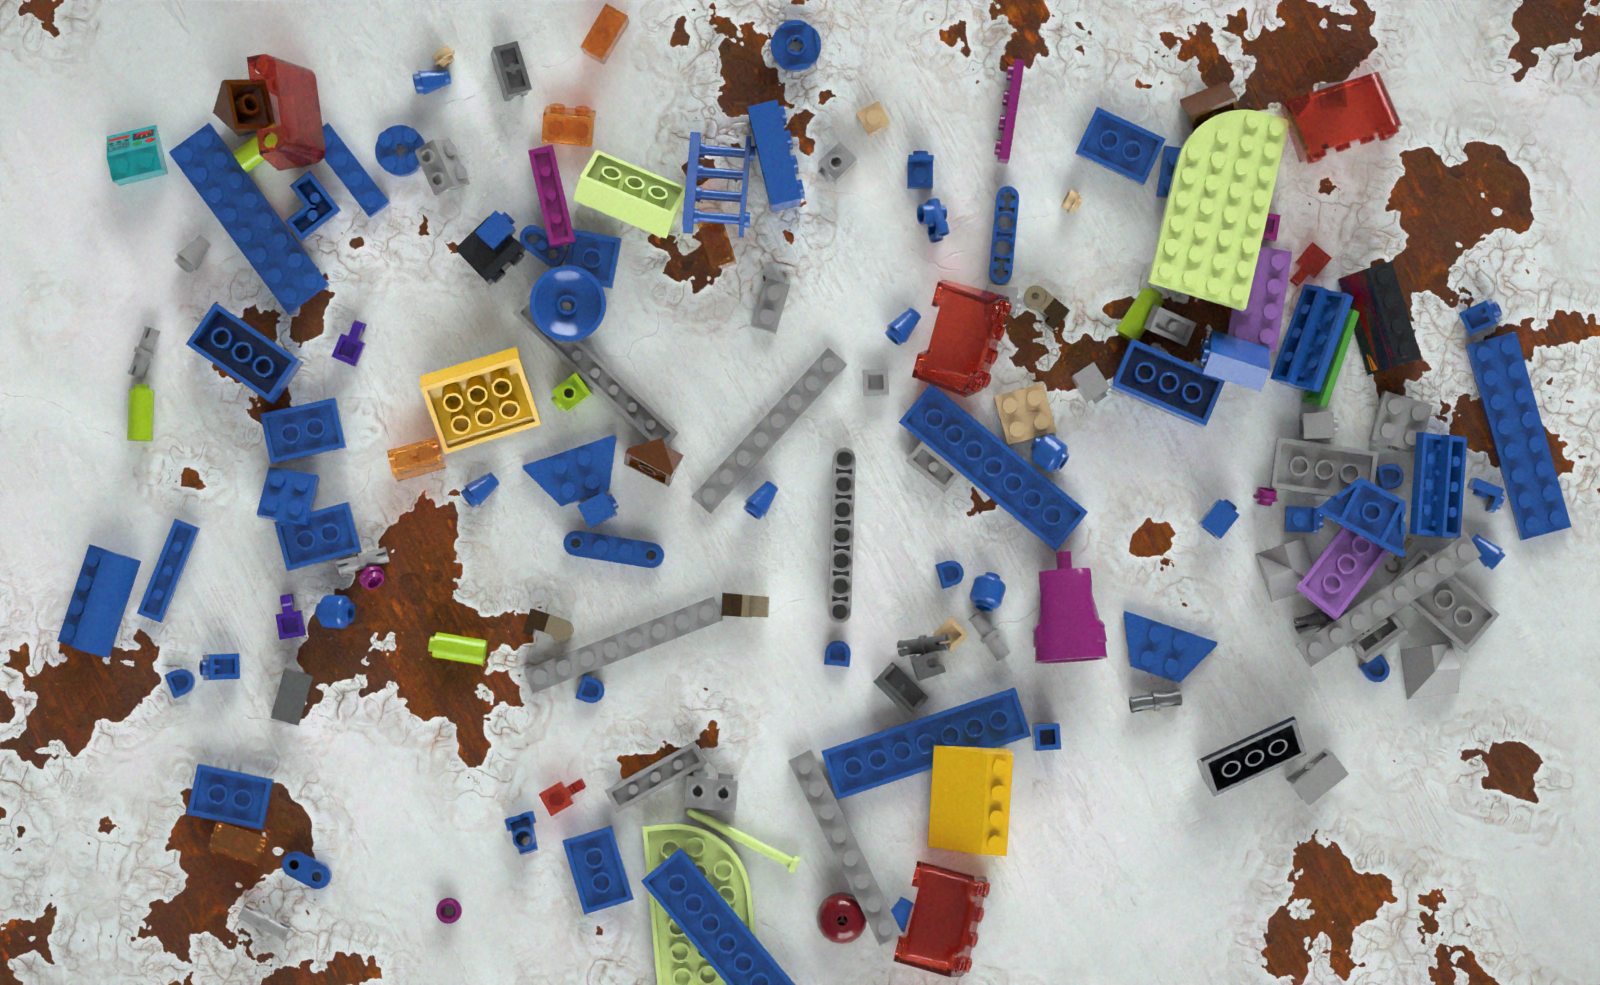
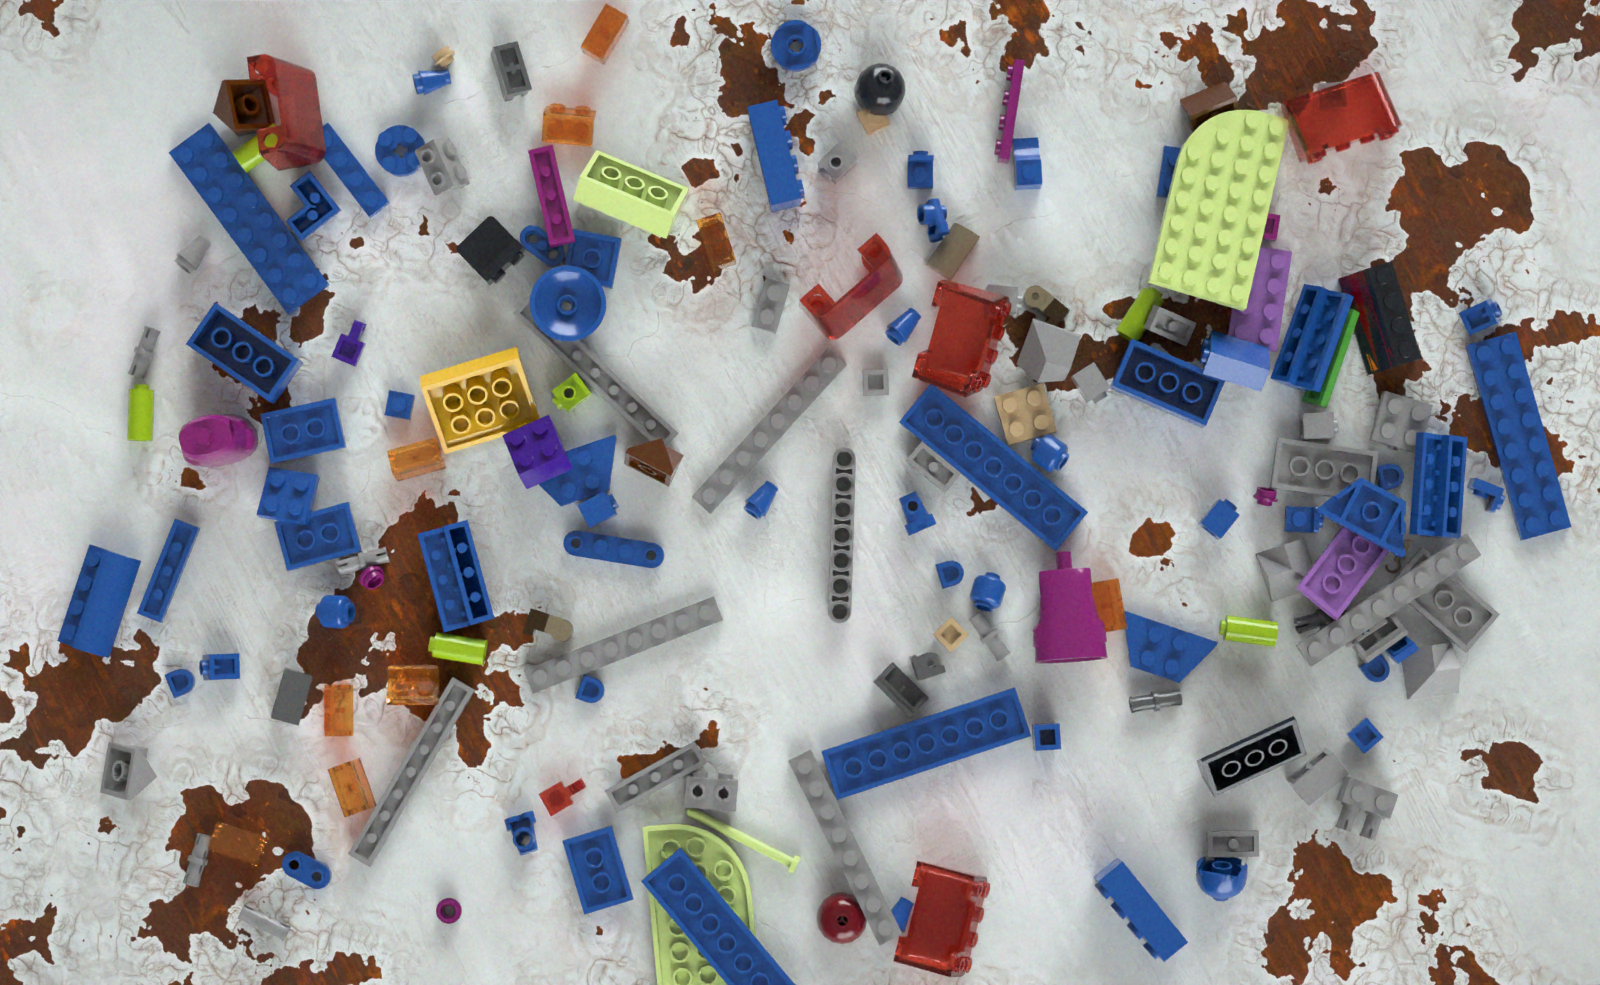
teal slope [107,125,168,186] -> none
blue plate [187,764,274,830] -> none
dark purple plate [276,593,306,640] -> none
blue cone [461,472,500,508] -> none
blue brick [475,210,517,252] -> none
blue fence [682,132,756,237] -> none
leg [721,593,769,617] -> none
blue tile [824,641,851,667] -> none
dark grey pin [897,634,951,657] -> none
yellow slope [927,745,1013,856] -> none
blue beam [989,186,1019,285] -> none
tan plate [1061,189,1083,214] -> none
blue plate [1075,107,1166,186] -> none
clear red plate [1289,242,1332,287] -> none
blue cone [1471,534,1506,570] -> none
none -> light grey slope [100,742,157,800]
none -> magenta torso [179,414,258,467]
none -> light grey pin [182,833,213,887]
none -> clear orange hinge [323,685,353,736]
none -> clear orange hinge [327,758,377,817]
none -> light grey plate [348,677,475,867]
none -> blue plate [384,390,415,420]
none -> clear orange bracket [386,664,441,705]
none -> blue brick [417,520,494,633]
none -> dark purple brick [502,415,573,489]
none -> clear red windscreen [799,233,903,340]
none -> black cylinder [854,63,906,116]
none -> blue plate [899,491,937,536]
none -> dark tan brick [925,223,980,281]
none -> blue arch [1012,137,1042,190]
none -> light grey slope [1017,318,1081,382]
none -> clear orange hinge [1092,578,1127,632]
none -> blue brick [1094,858,1188,962]
none -> blue cylinder [1196,856,1248,901]
none -> light grey plate [1206,830,1259,857]
none -> lime brick [1219,615,1278,647]
none -> light grey brick [1335,776,1398,841]
none -> blue plate [1346,718,1383,754]
none -> blue tile [1385,636,1419,664]

